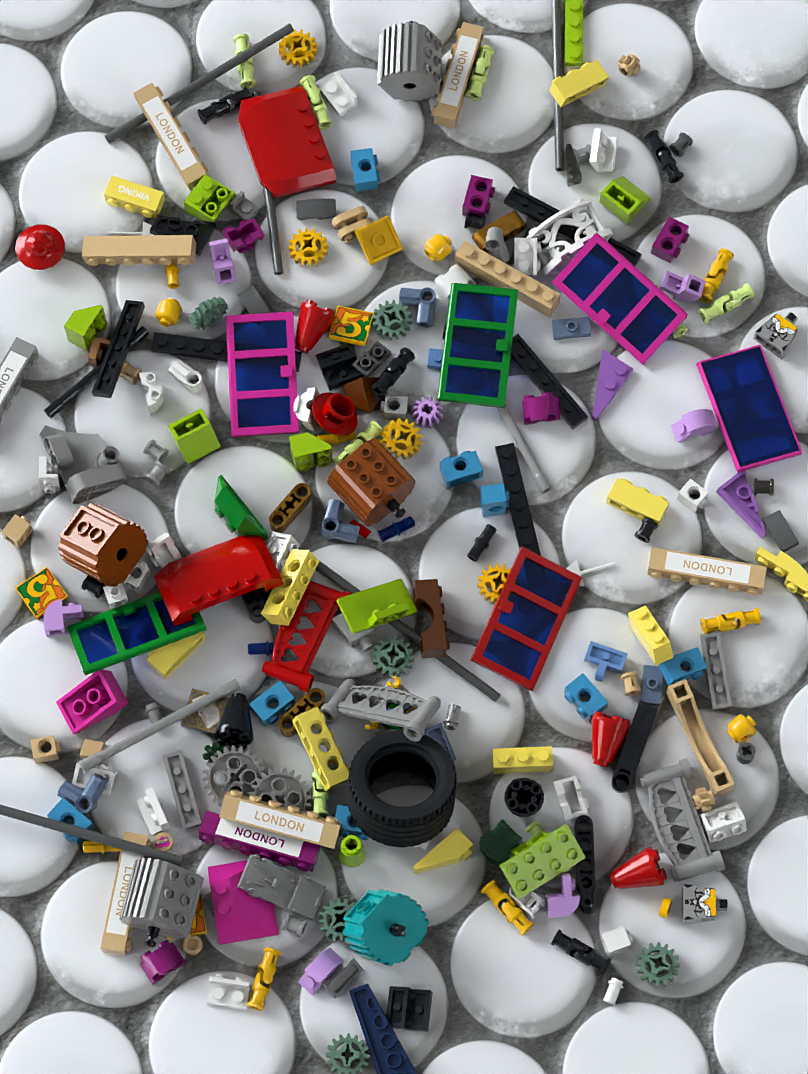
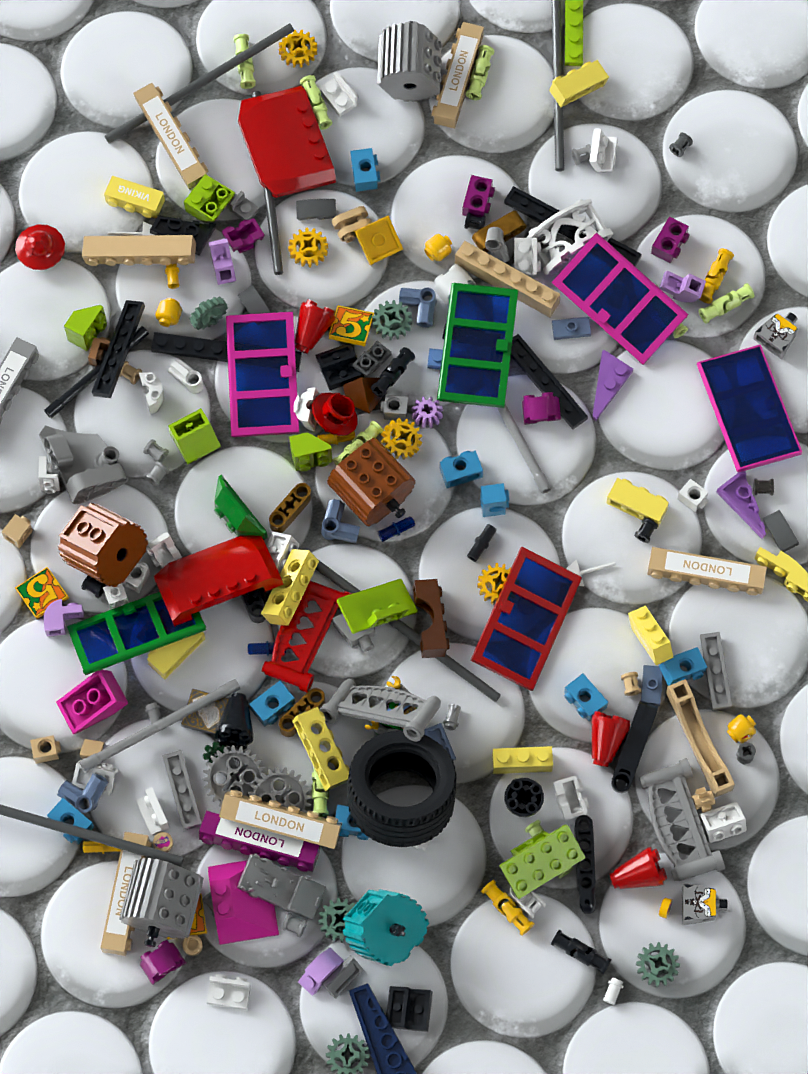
black piece [197,86,252,125] -> none
yellow piece [247,947,281,1011] -> none
lime plant [338,835,366,867] -> none
red piece [349,519,372,539] -> none
sand green gear [372,635,414,678] -> none
light yellow slope [413,828,473,874] -> none
clear green piece [479,819,523,867] -> none
black plate [495,443,548,589] -> none
lavender brick [546,872,580,918] -> none
clear smoke slope [565,144,582,187] -> none
medium blue plate [584,641,628,682] -> none
lime slope [599,176,651,224] -> none
white brick [600,926,633,957] -> none
tan gear [618,54,641,77] -> none
black piece [644,130,684,184] -> none
lavender brick [671,409,719,443] -> none
yellow piece [700,607,761,634] -> none

